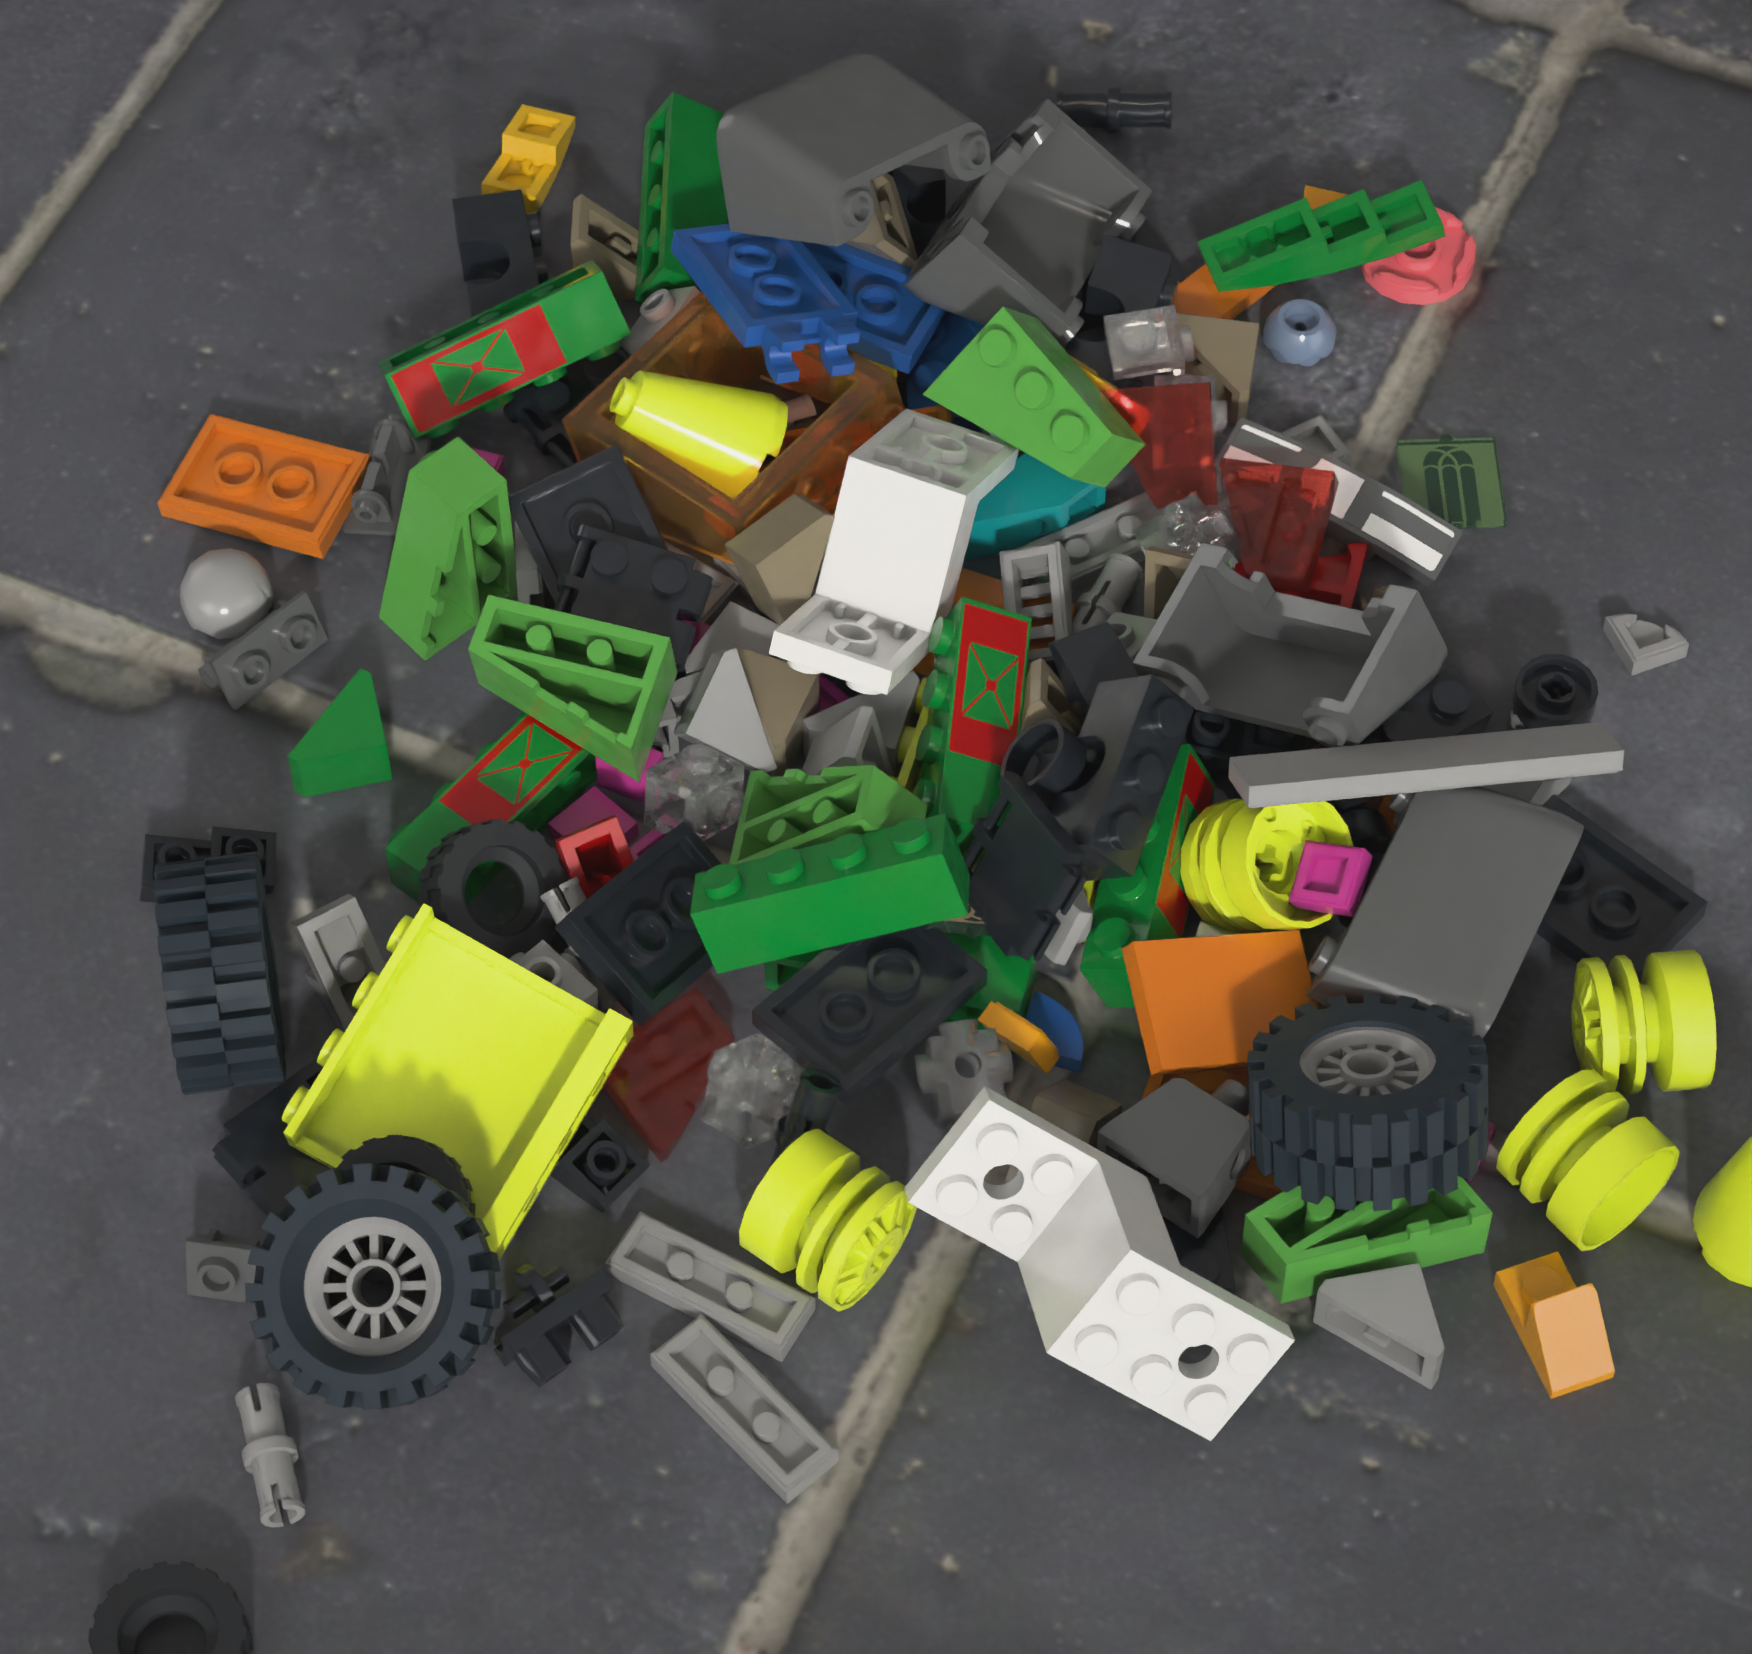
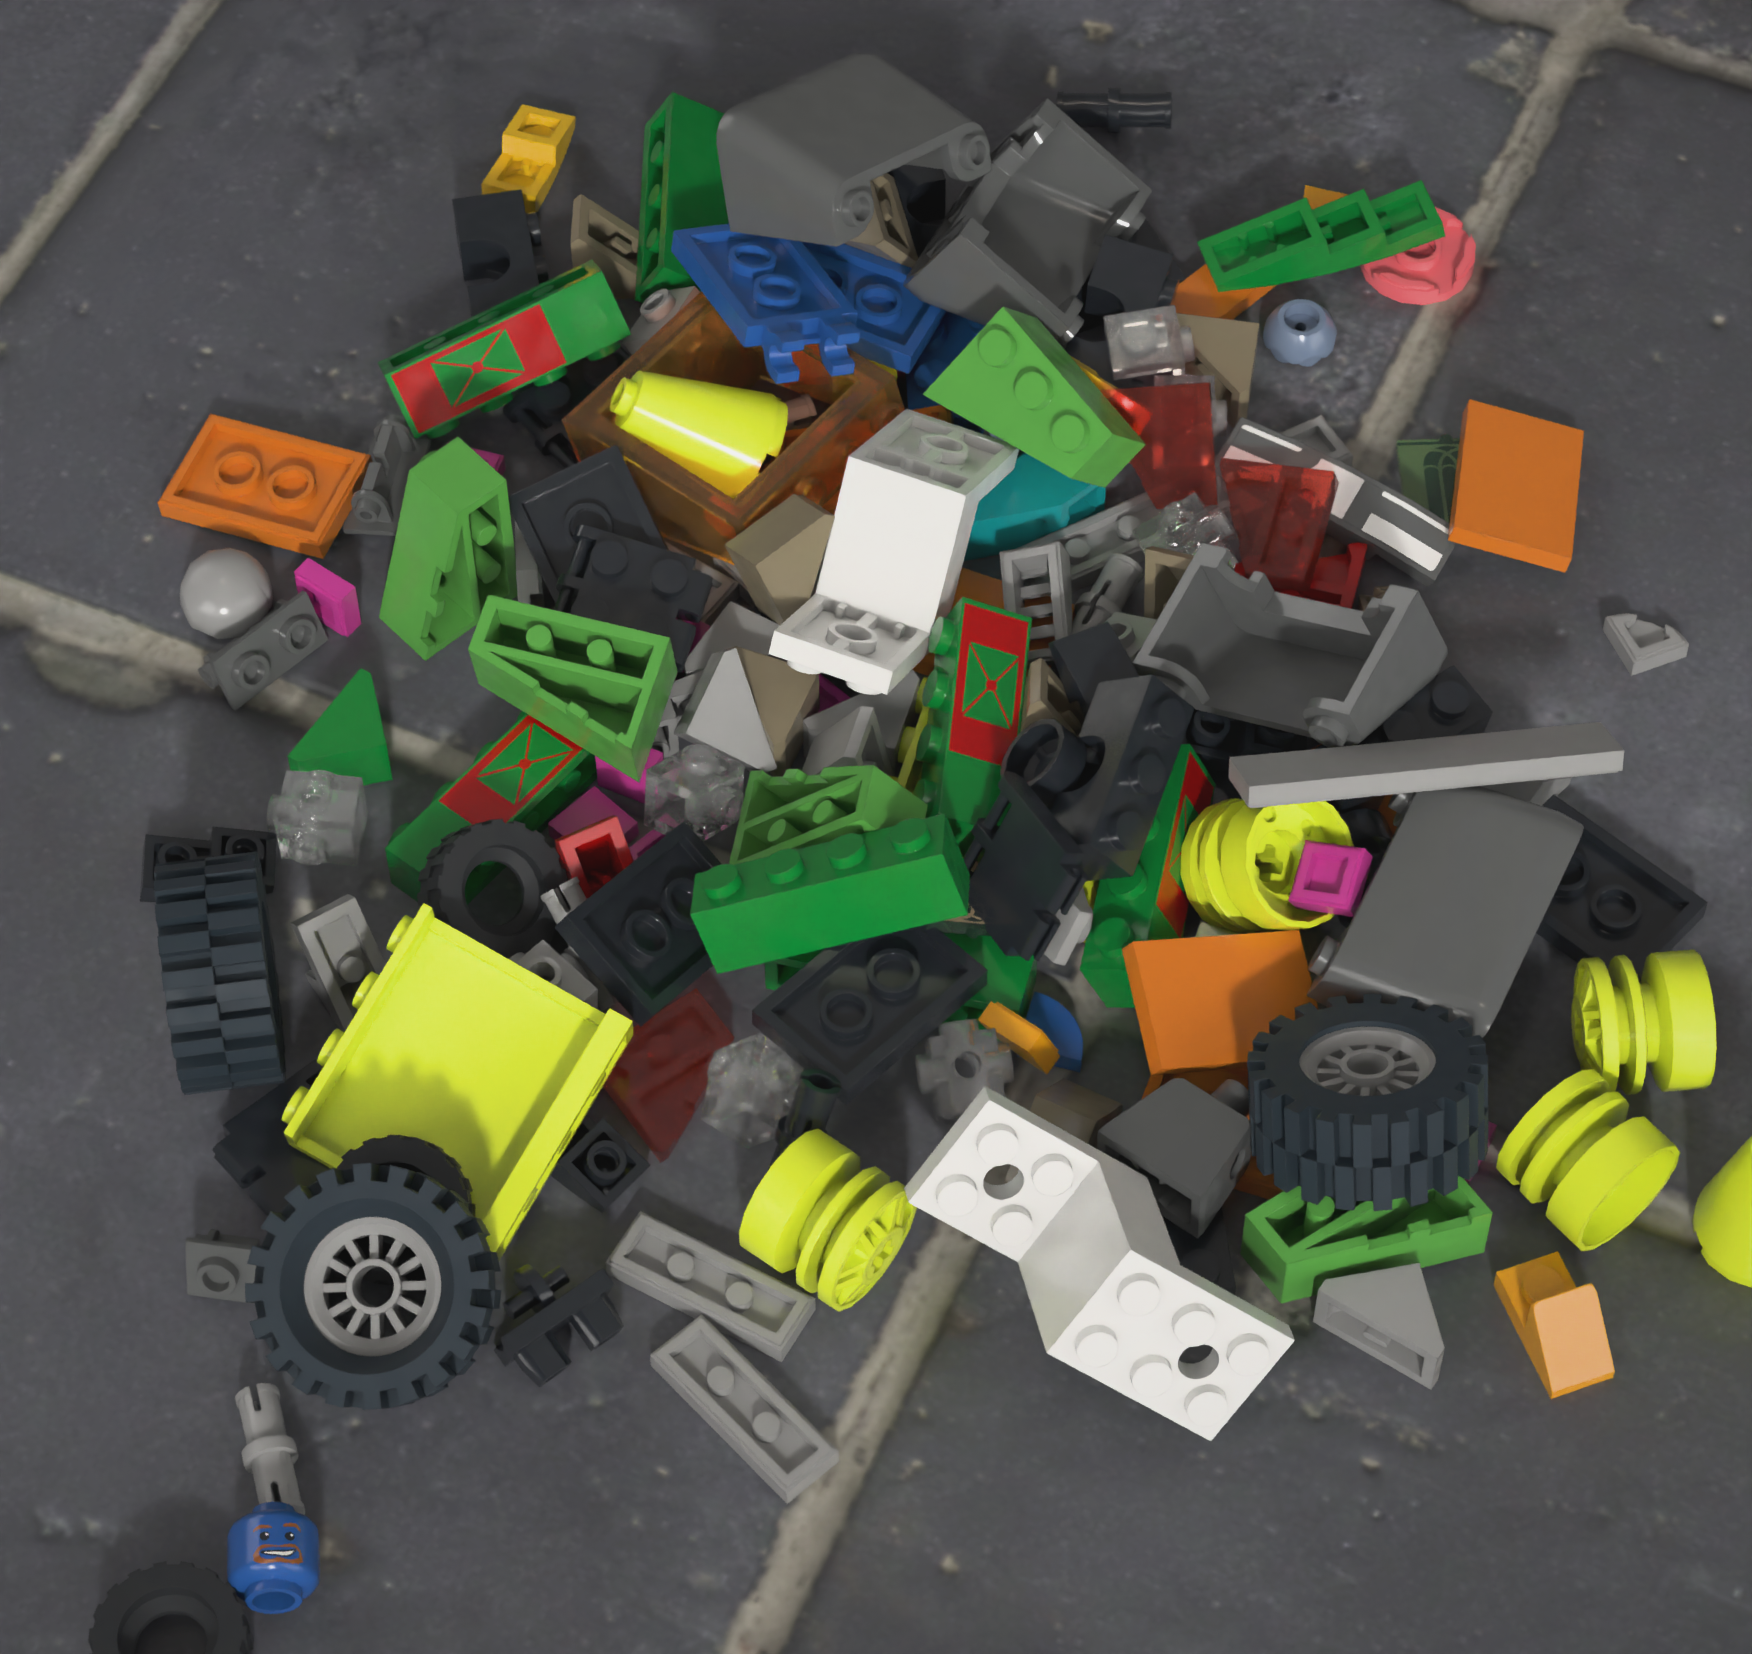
black wheel [1506,654,1598,731] -> none
none -> blue head [227,1502,320,1614]
none -> clear brick [267,770,368,866]
none -> dark pink tile [294,558,362,637]
none -> orange tile [1448,399,1584,573]

